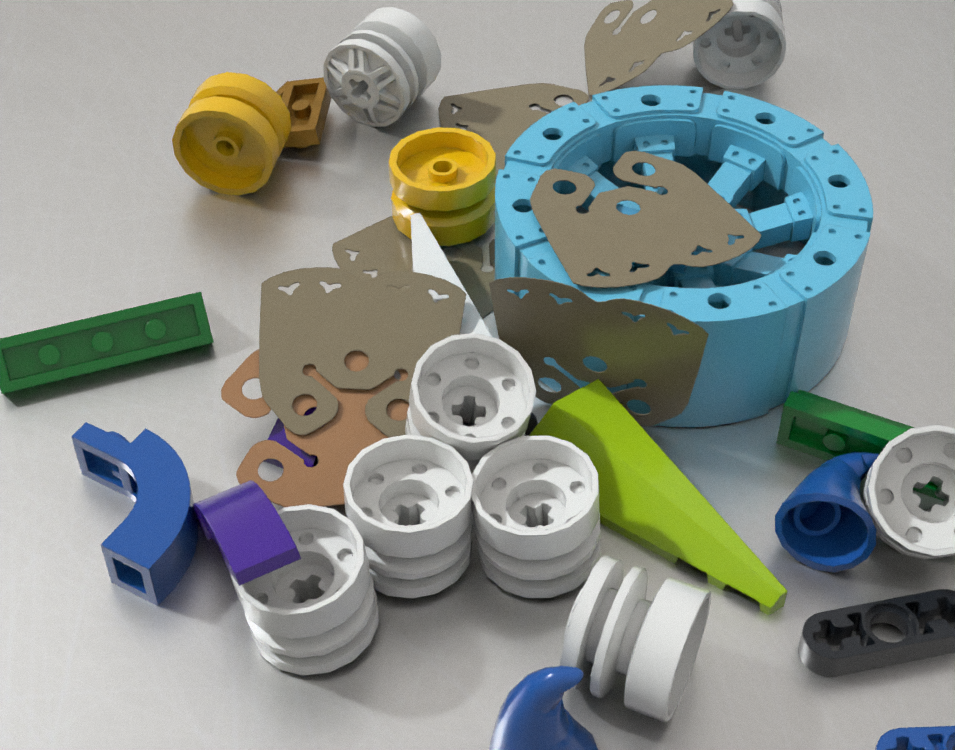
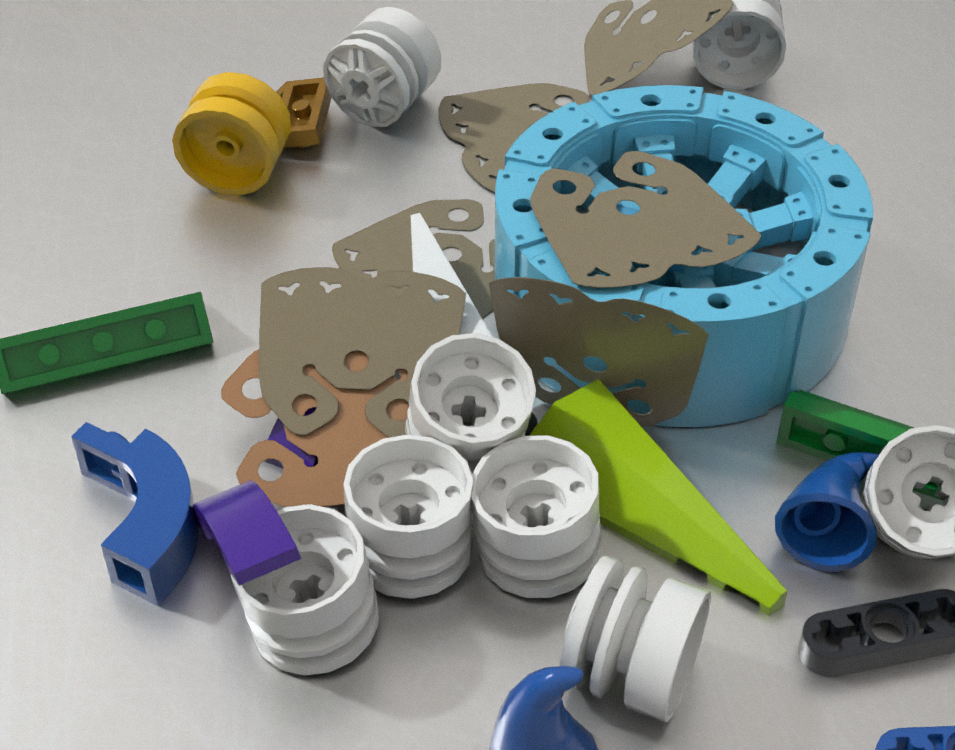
yellow wheel [388,127,496,246] -> none

